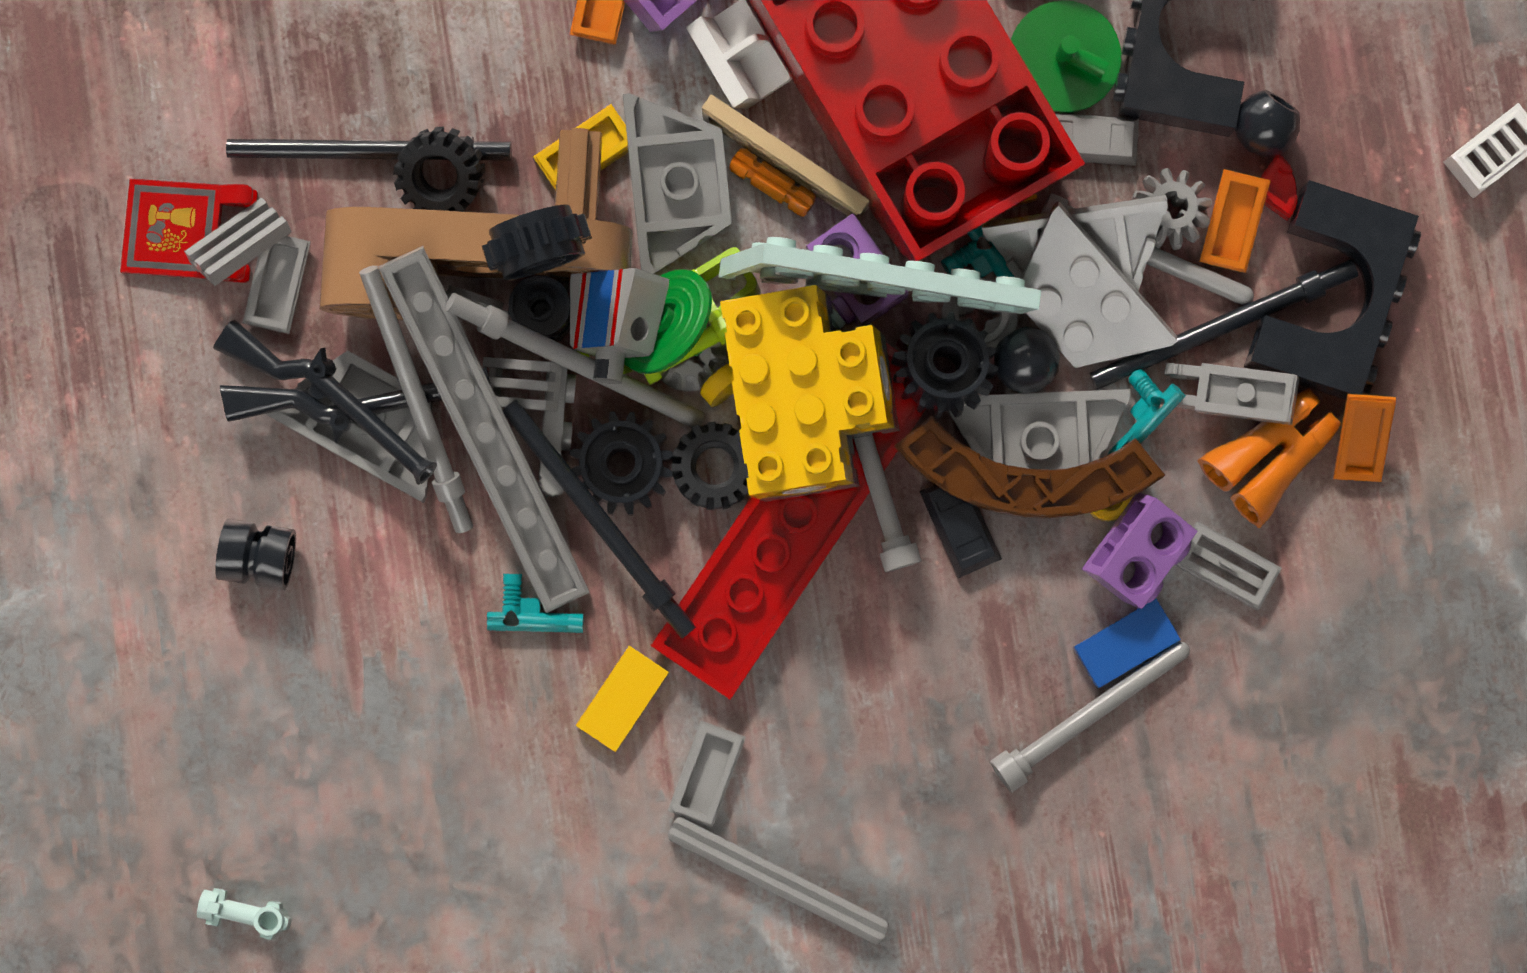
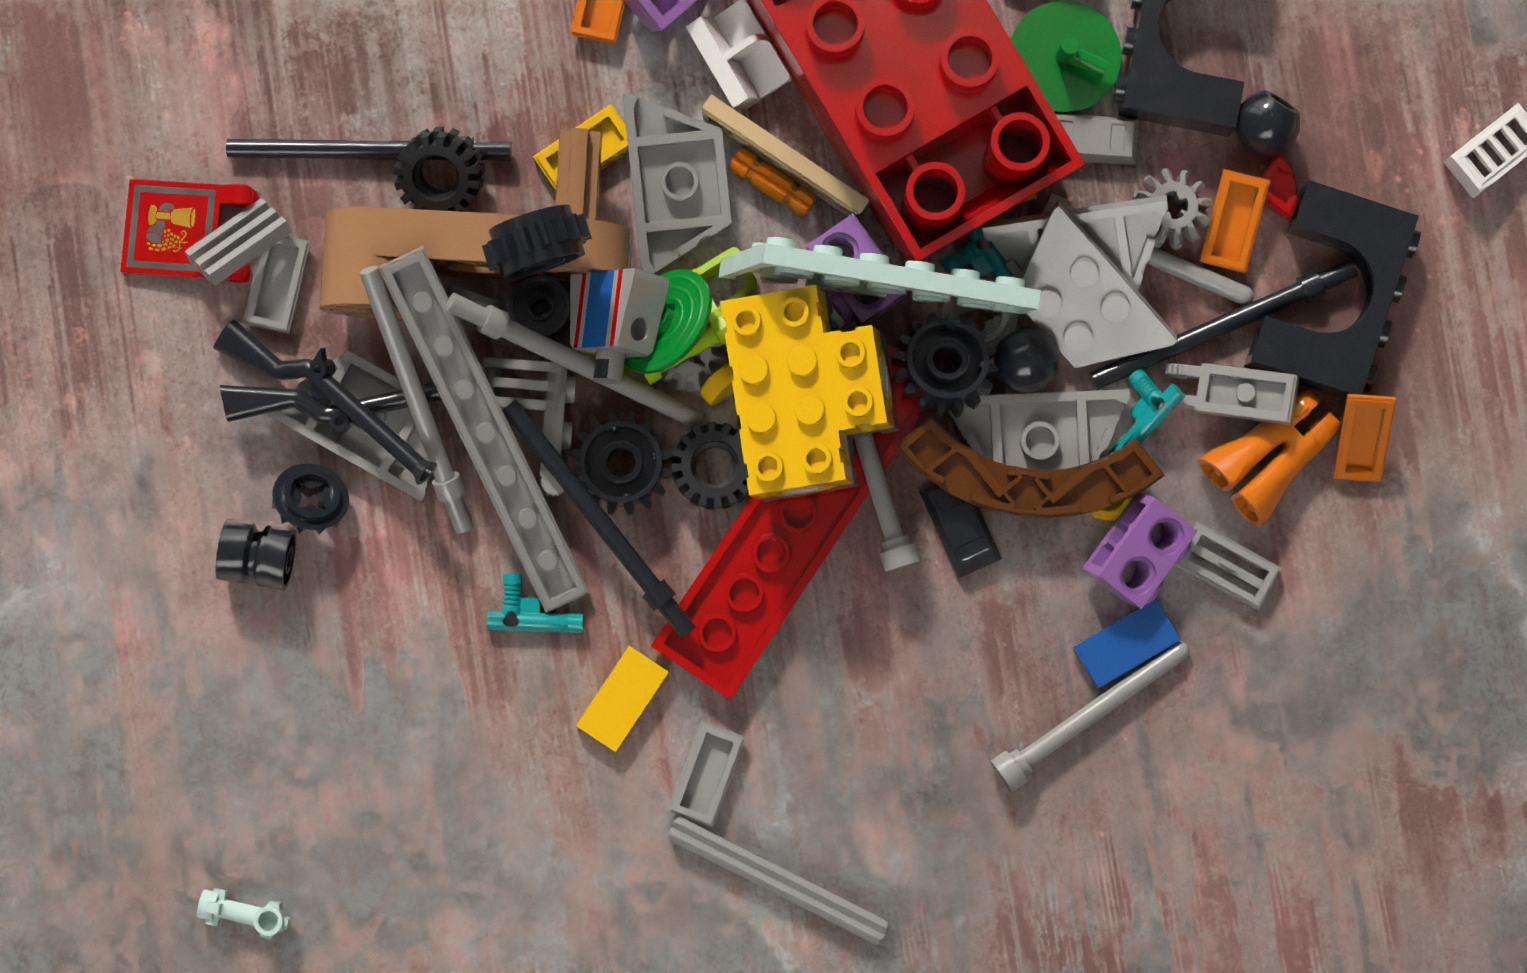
none -> black gear [272,464,349,535]

